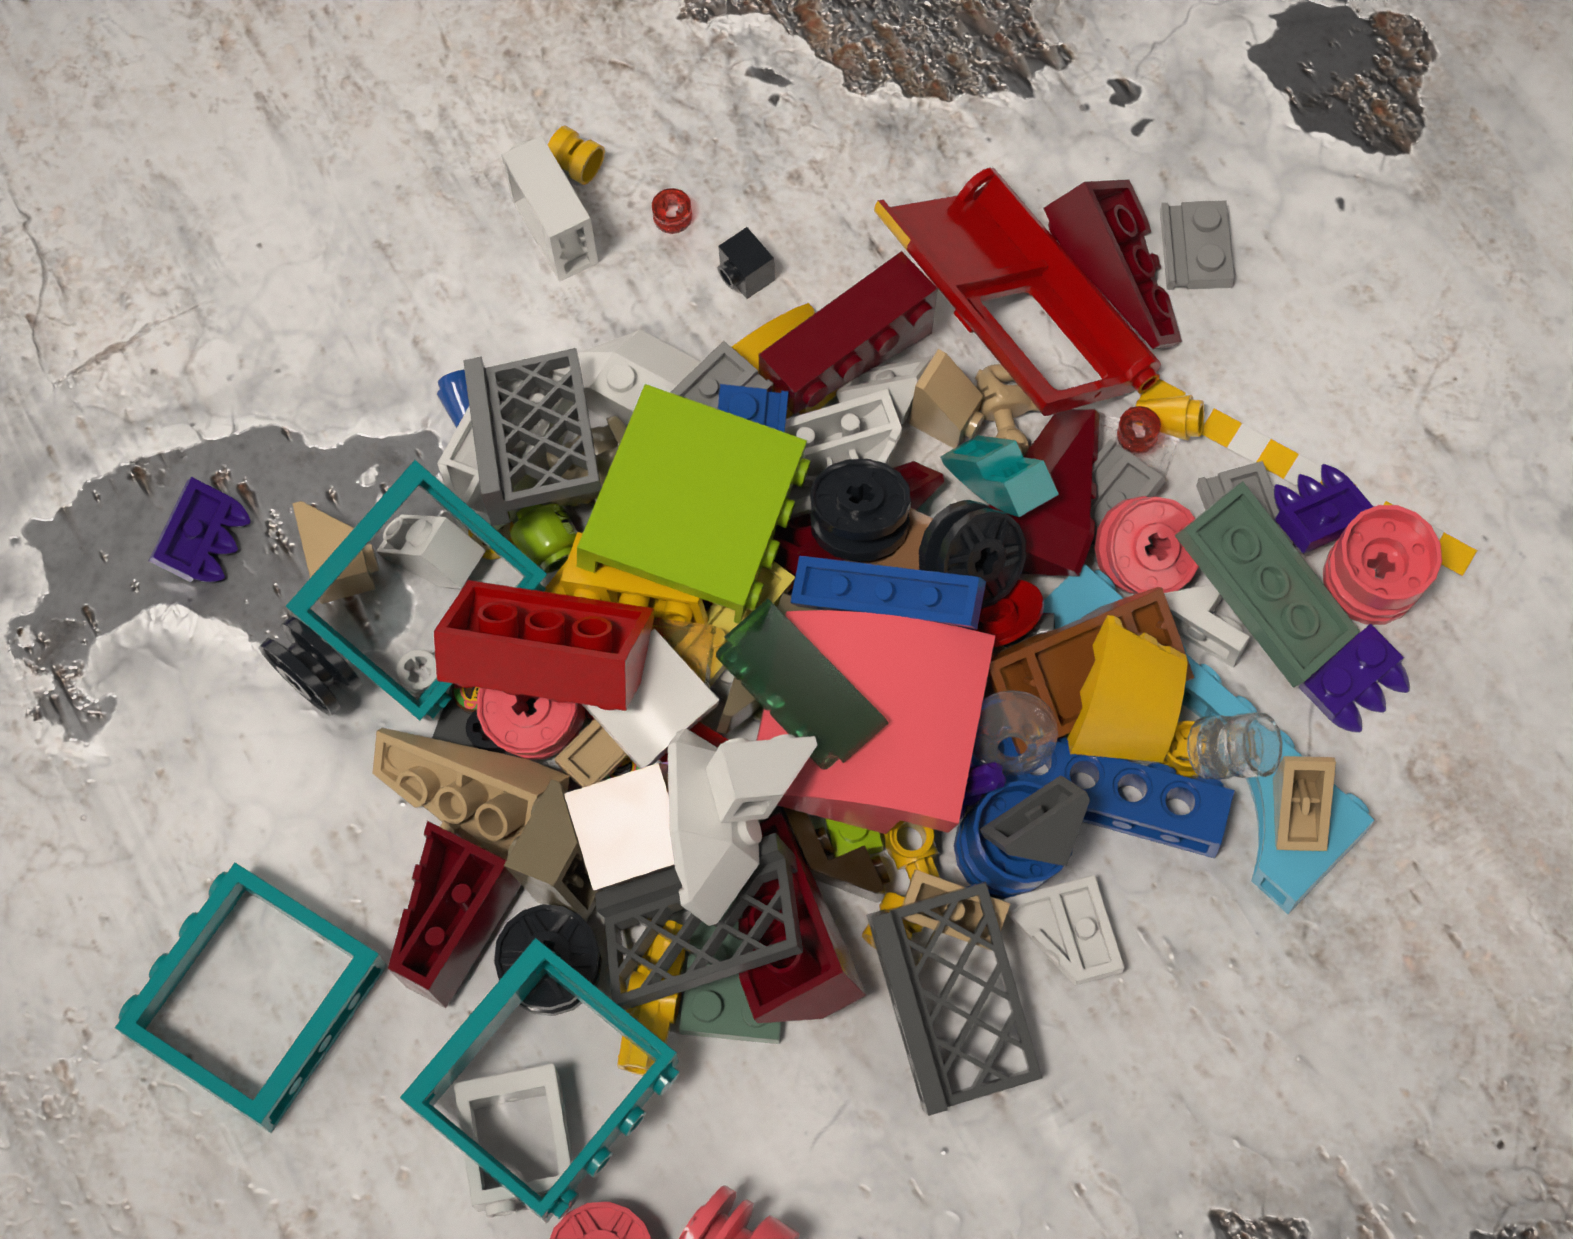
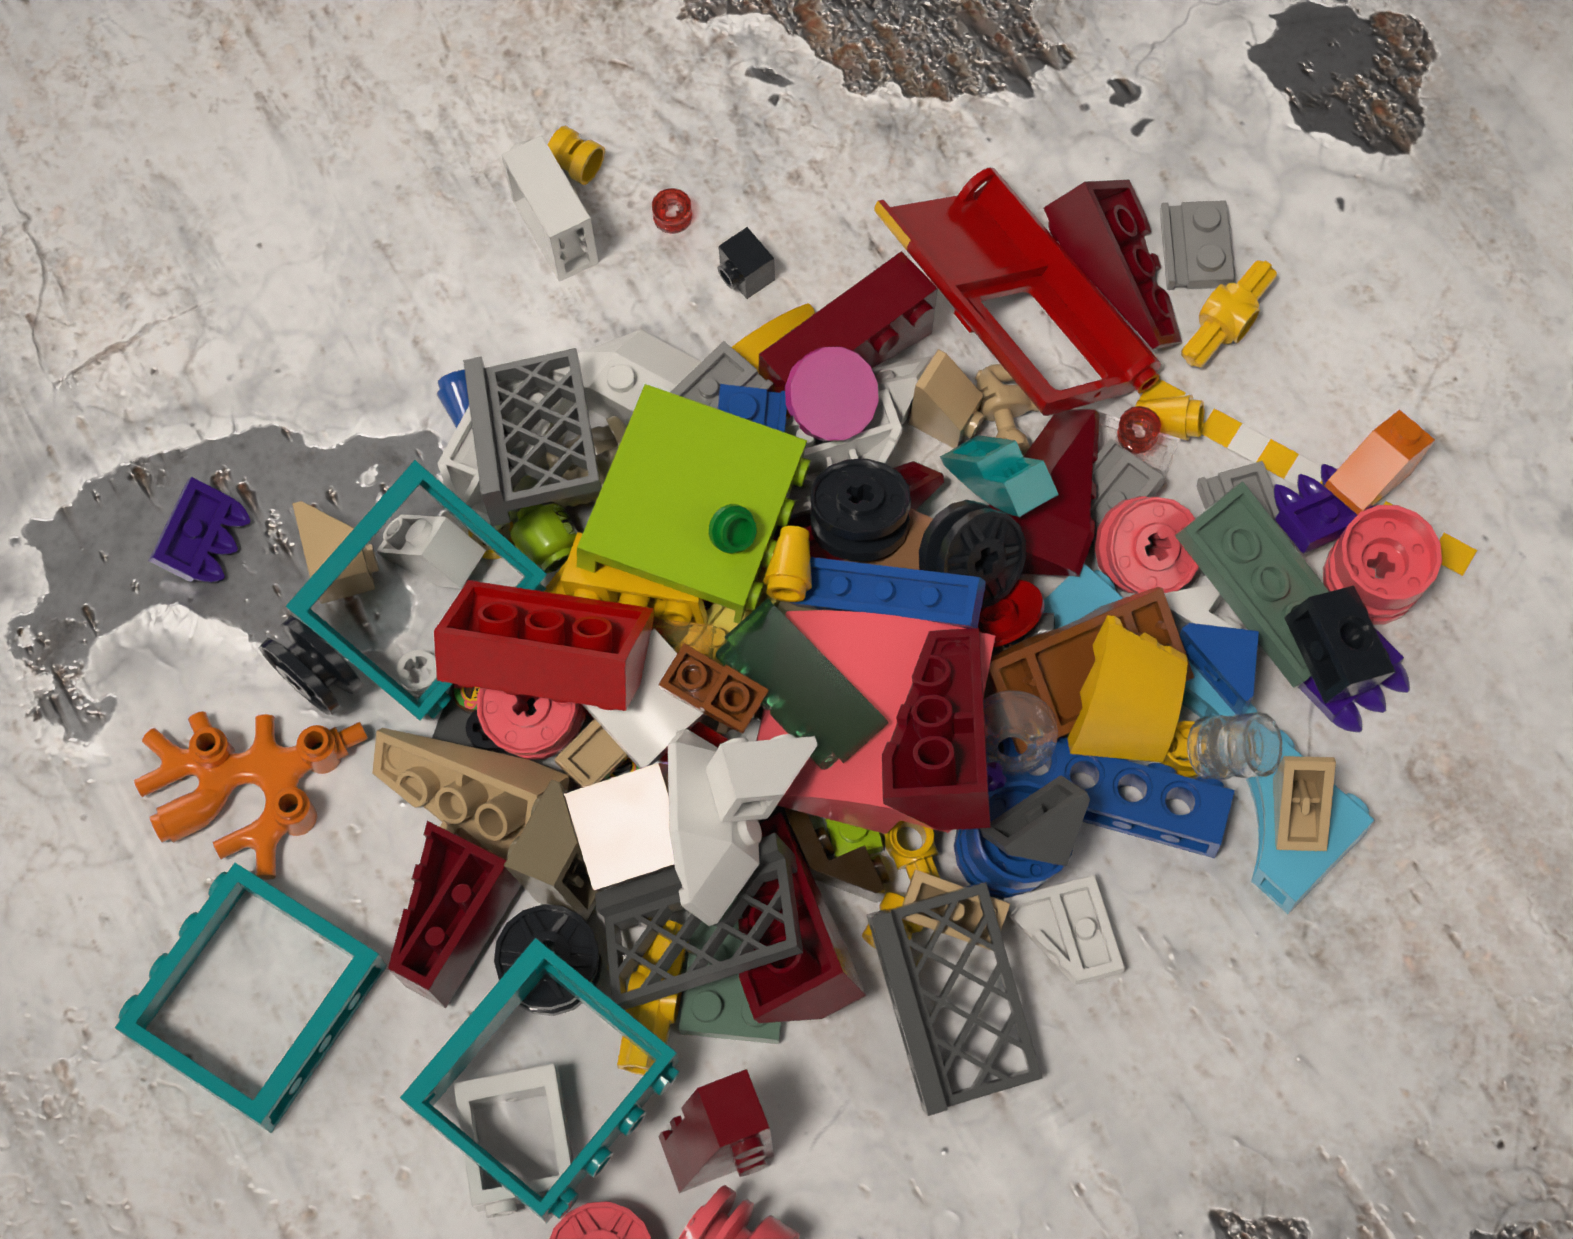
none -> orange plant [134,711,368,880]
none -> dark orange slope [658,643,769,734]
none -> dark red wedge [658,1069,774,1193]
none -> green plate [709,504,757,553]
none -> yellow cone [763,526,812,602]
none -> dark pink tile [785,347,879,441]
none -> dark red wedge [882,628,991,831]
none -> blue slope [1179,623,1259,718]
none -> yellow axle [1181,260,1277,368]
none -> black brick [1284,585,1395,704]
none -> orange slope [1324,409,1435,515]

